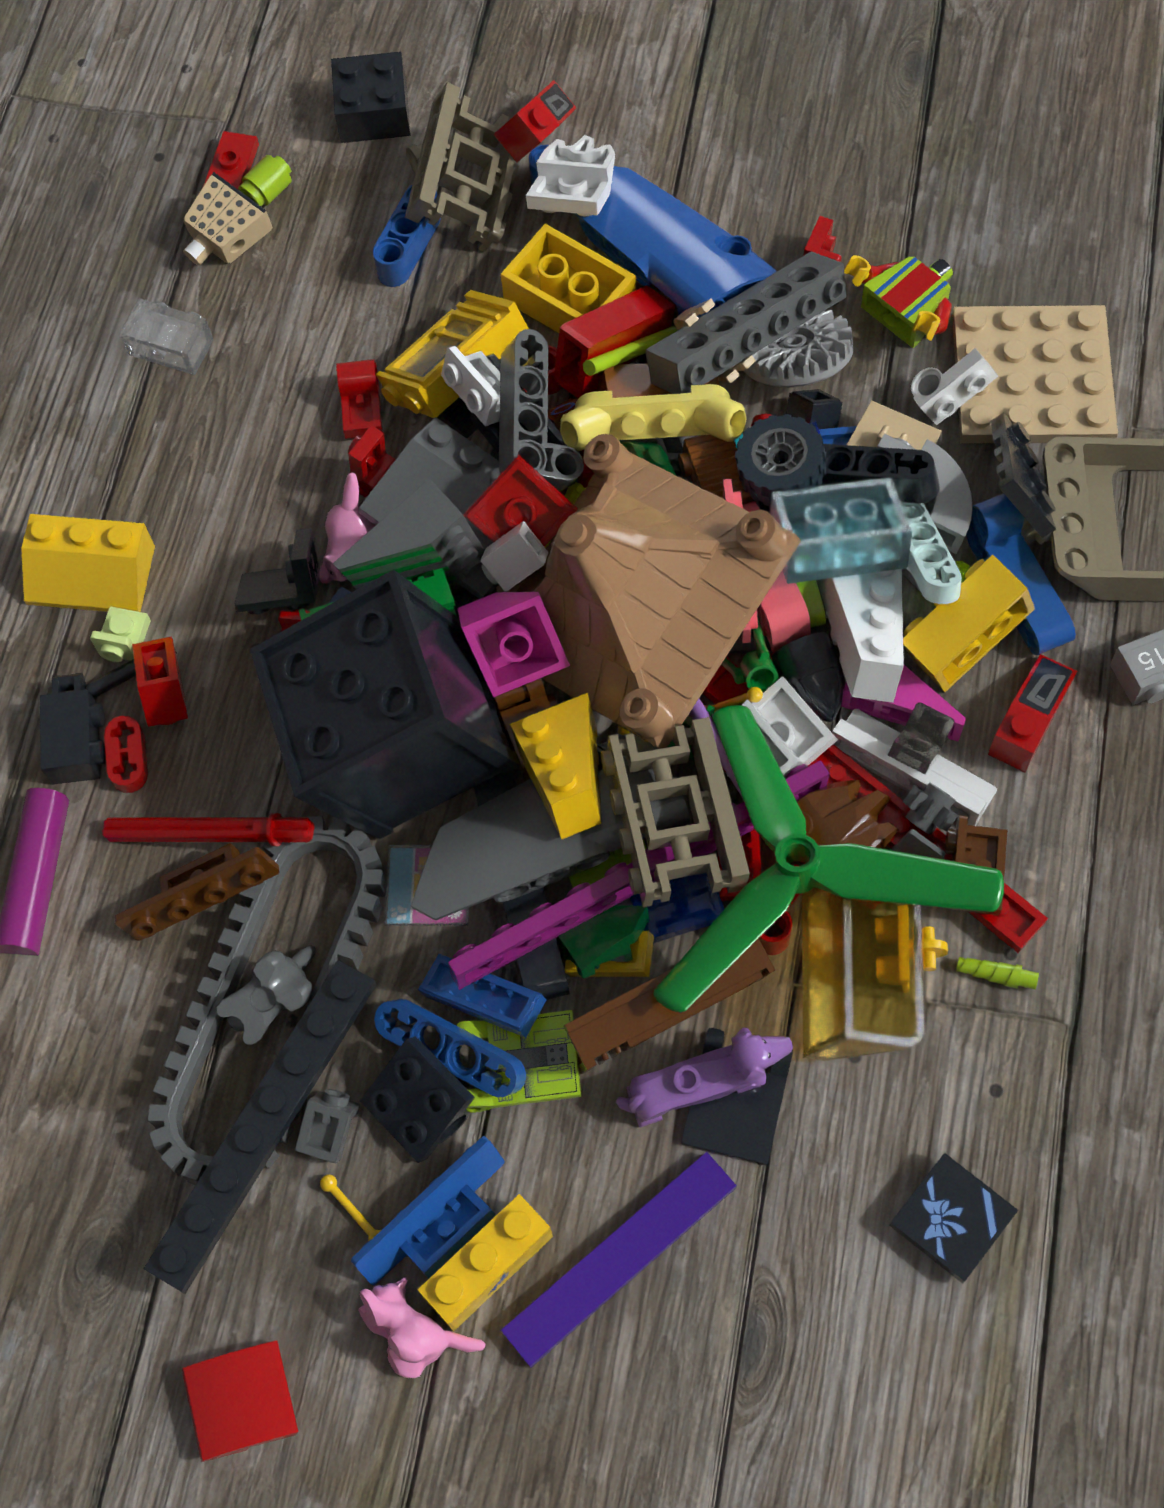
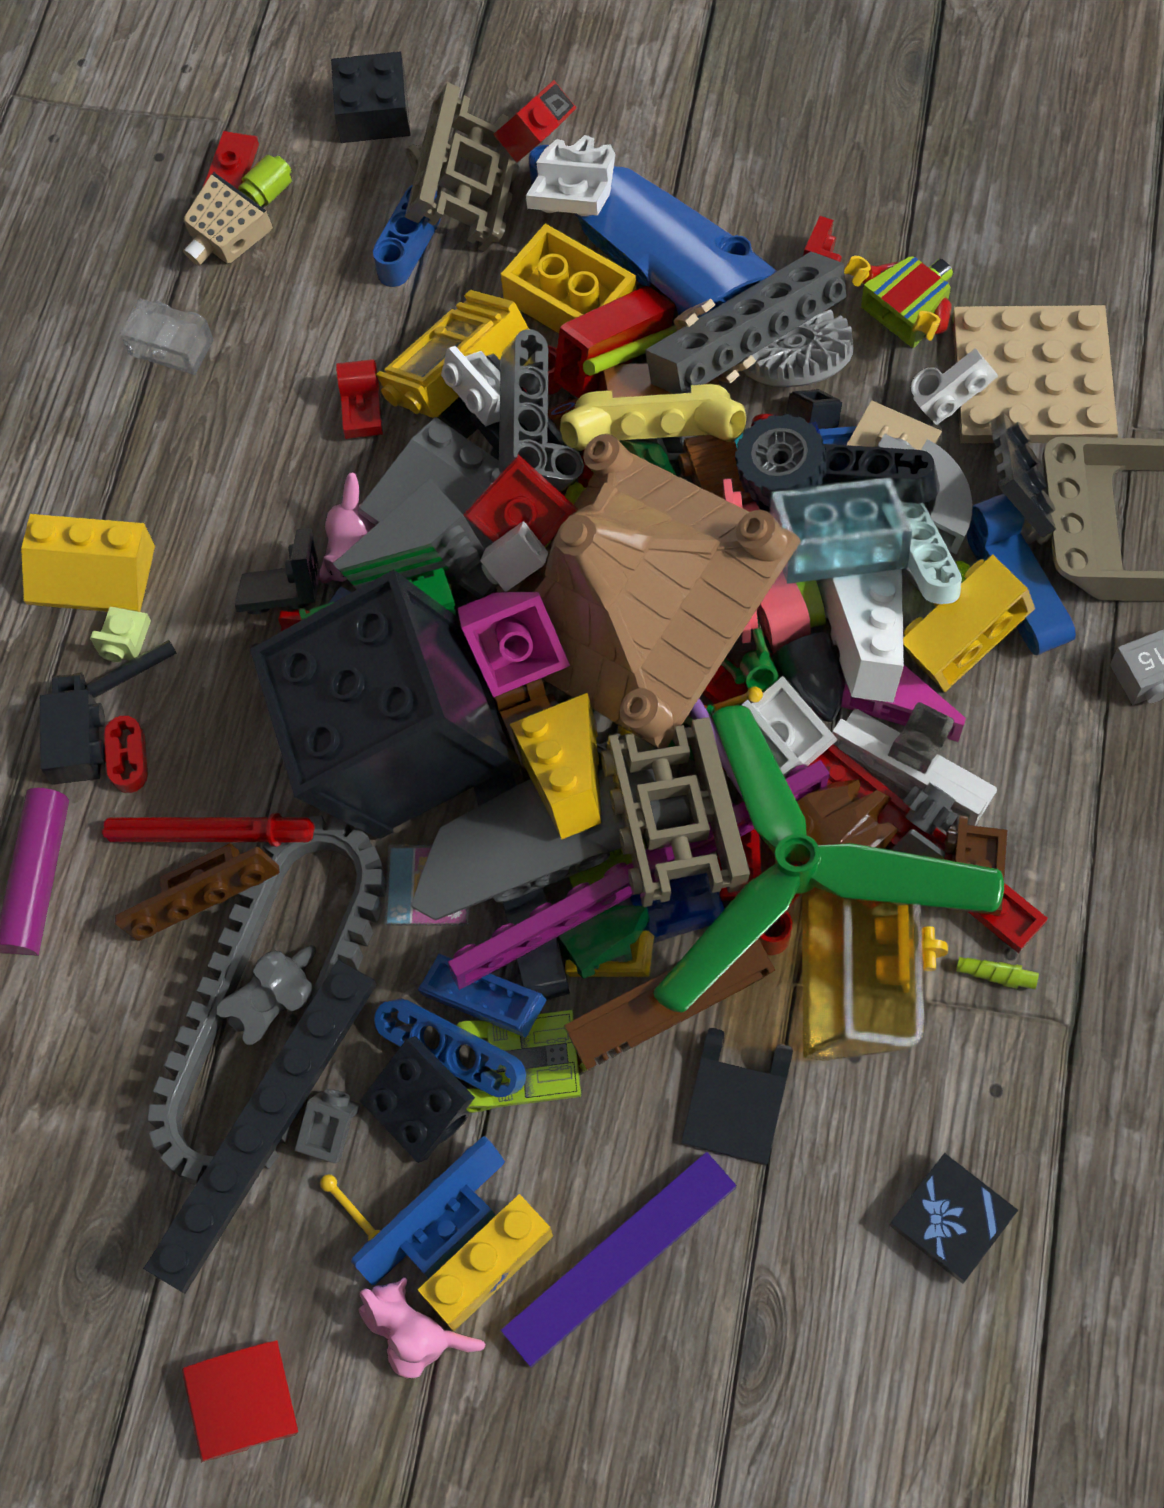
red slope [132,636,188,727] -> none
red plate [348,425,395,498] -> none
medium lavender animal [616,1028,793,1128] -> none
red slope [988,654,1078,773] -> none

